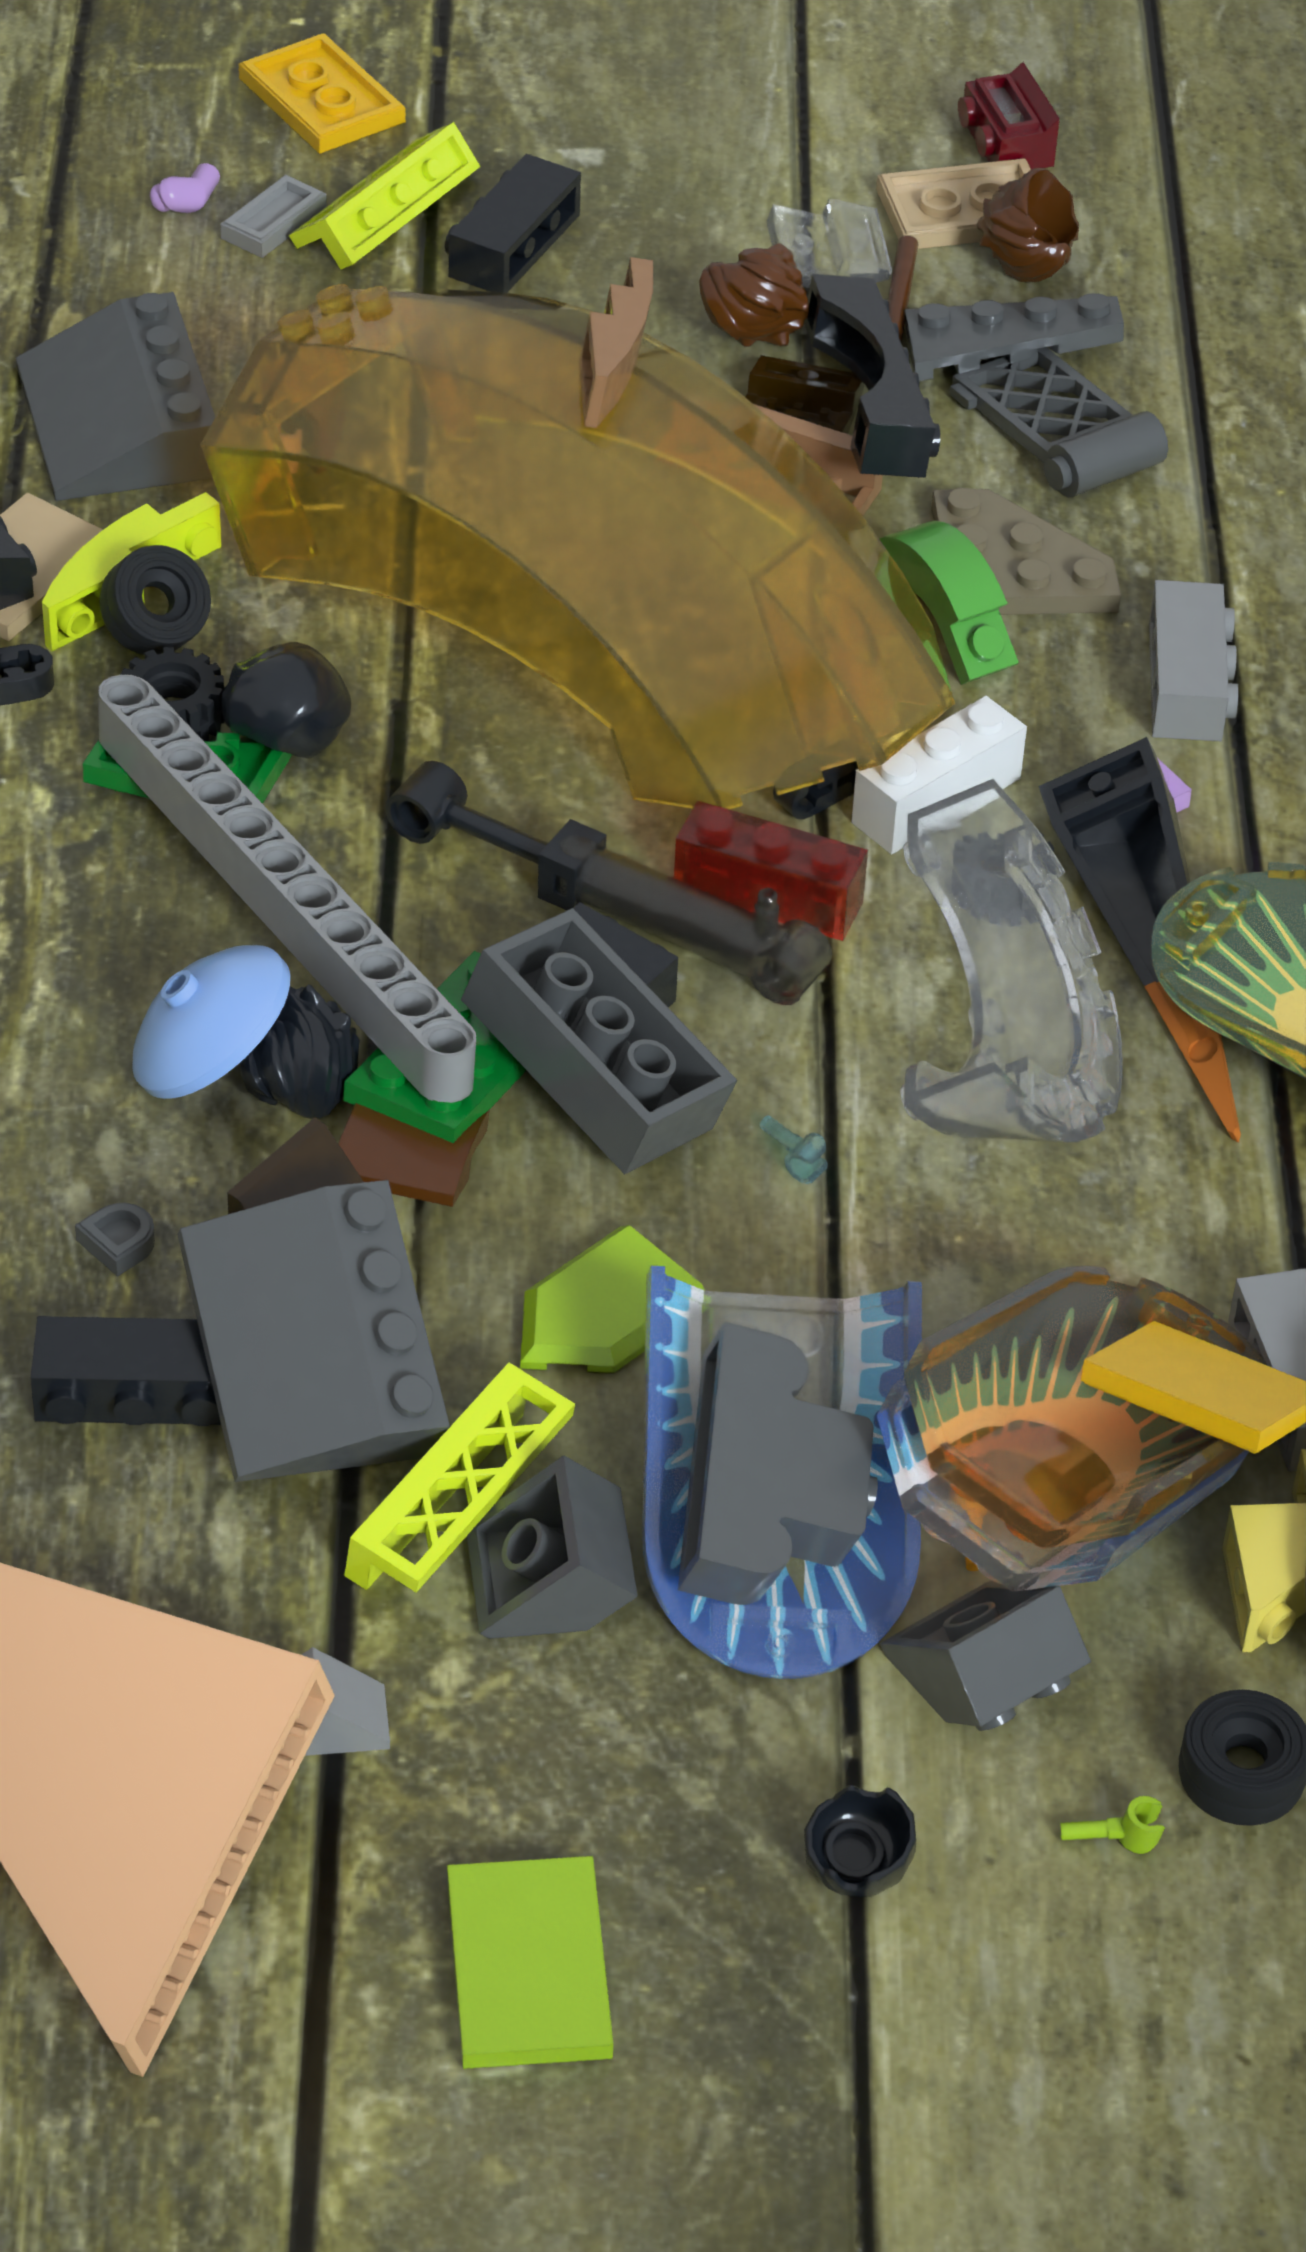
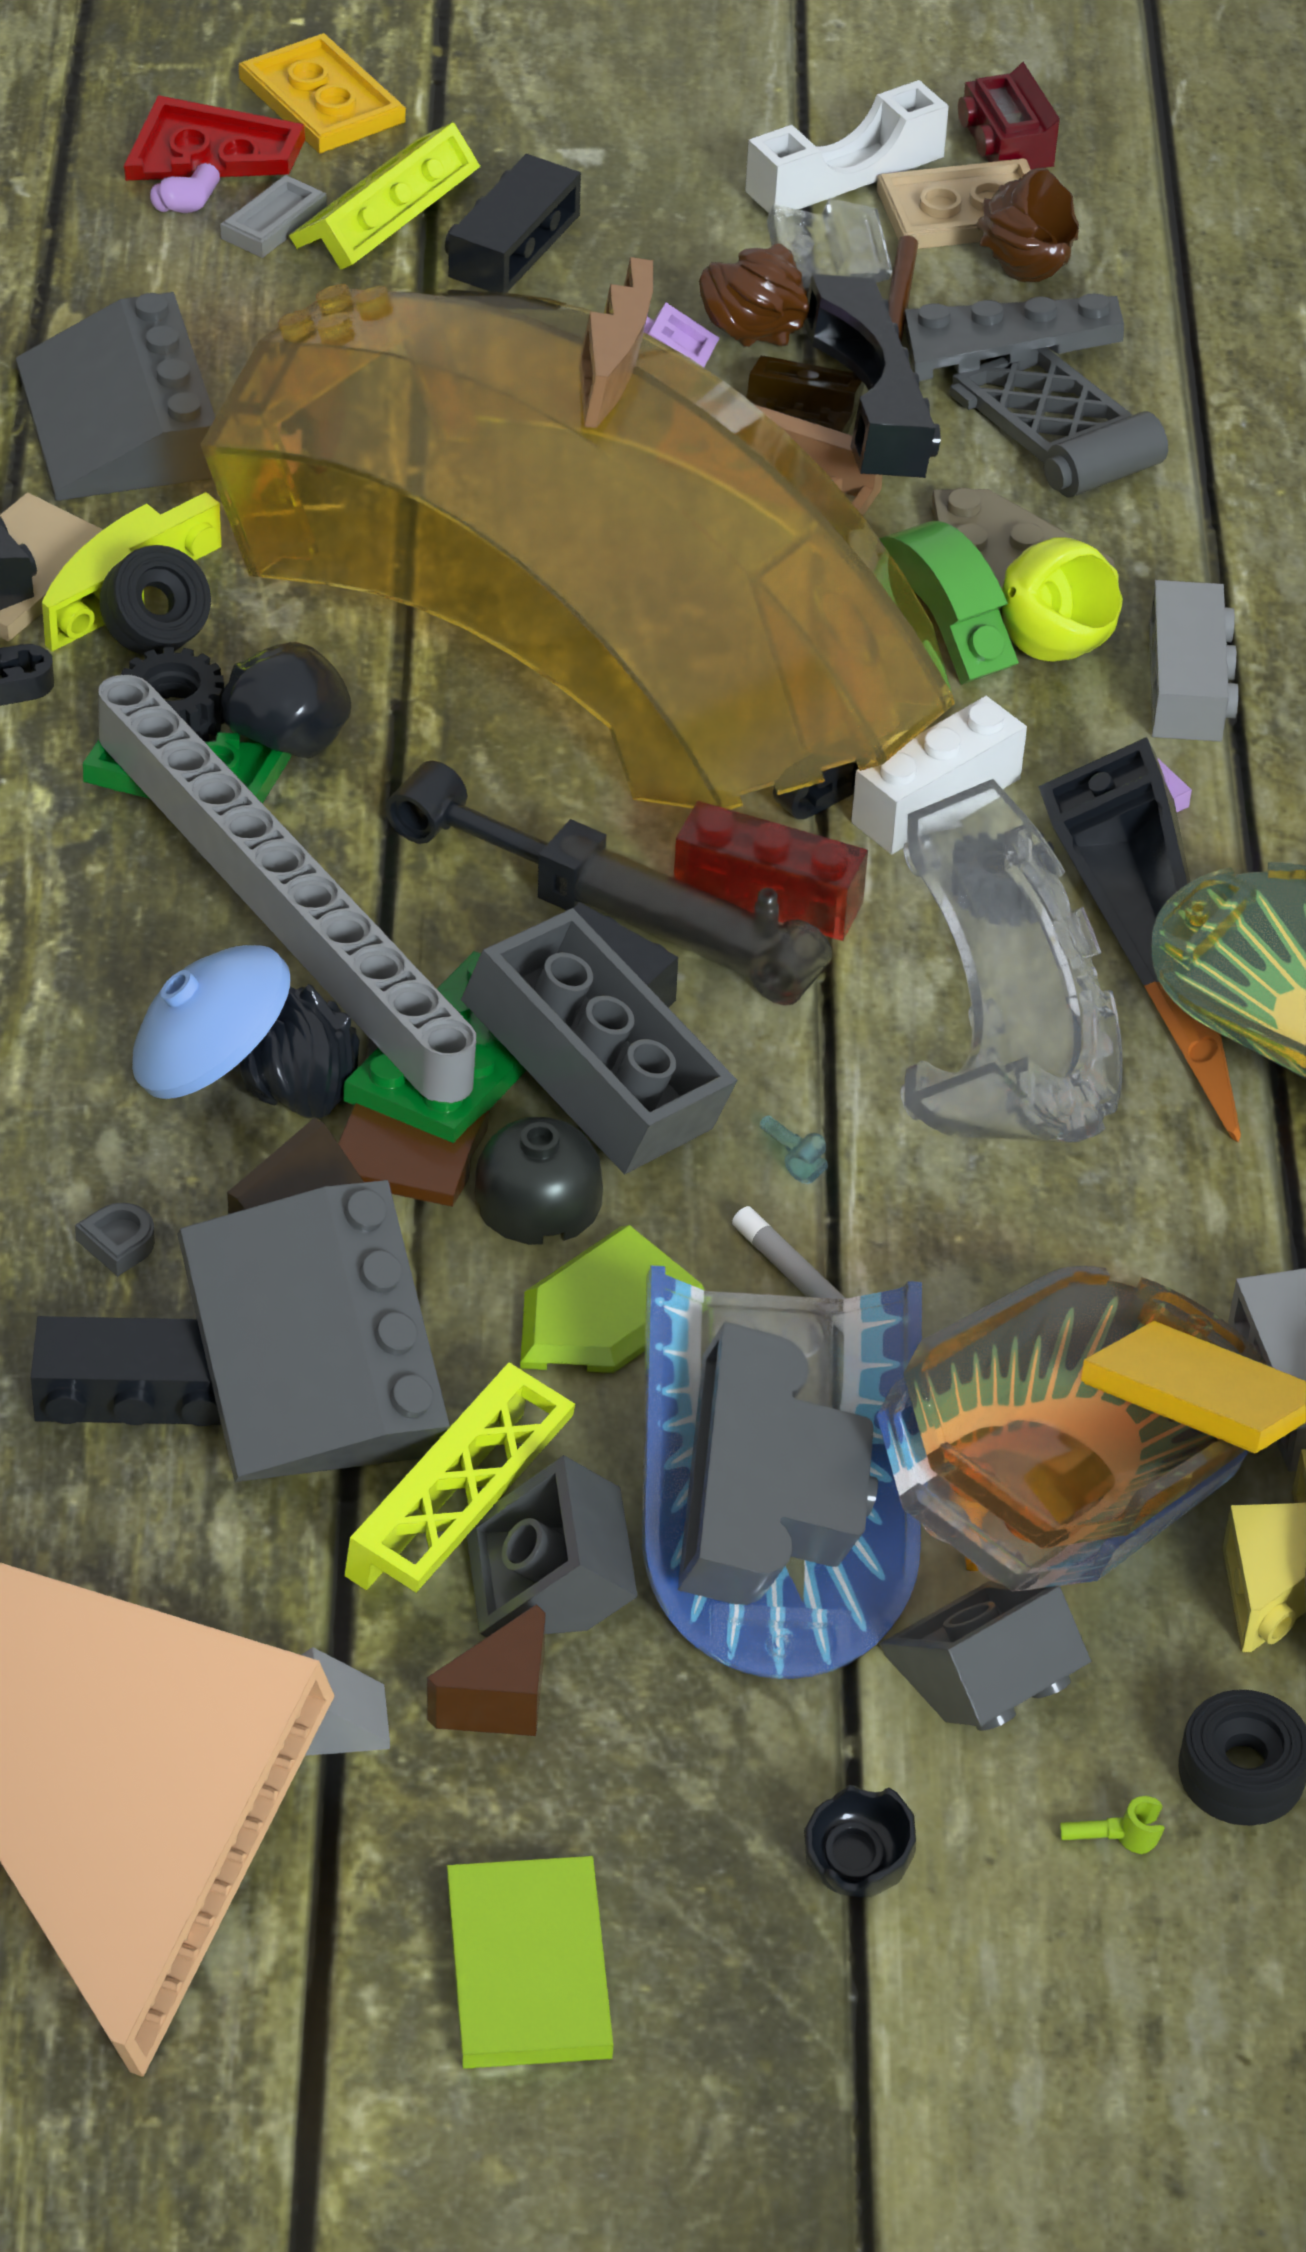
none -> red wing [124,95,305,181]
none -> reddish brown slope [427,1604,546,1736]
none -> pearl dark grey cylinder [475,1117,603,1245]
none -> lavender bracket [635,303,719,382]
none -> light grey bar [732,1206,851,1335]
none -> white arch [745,80,949,218]
none -> neon yellow piece [1002,537,1123,662]

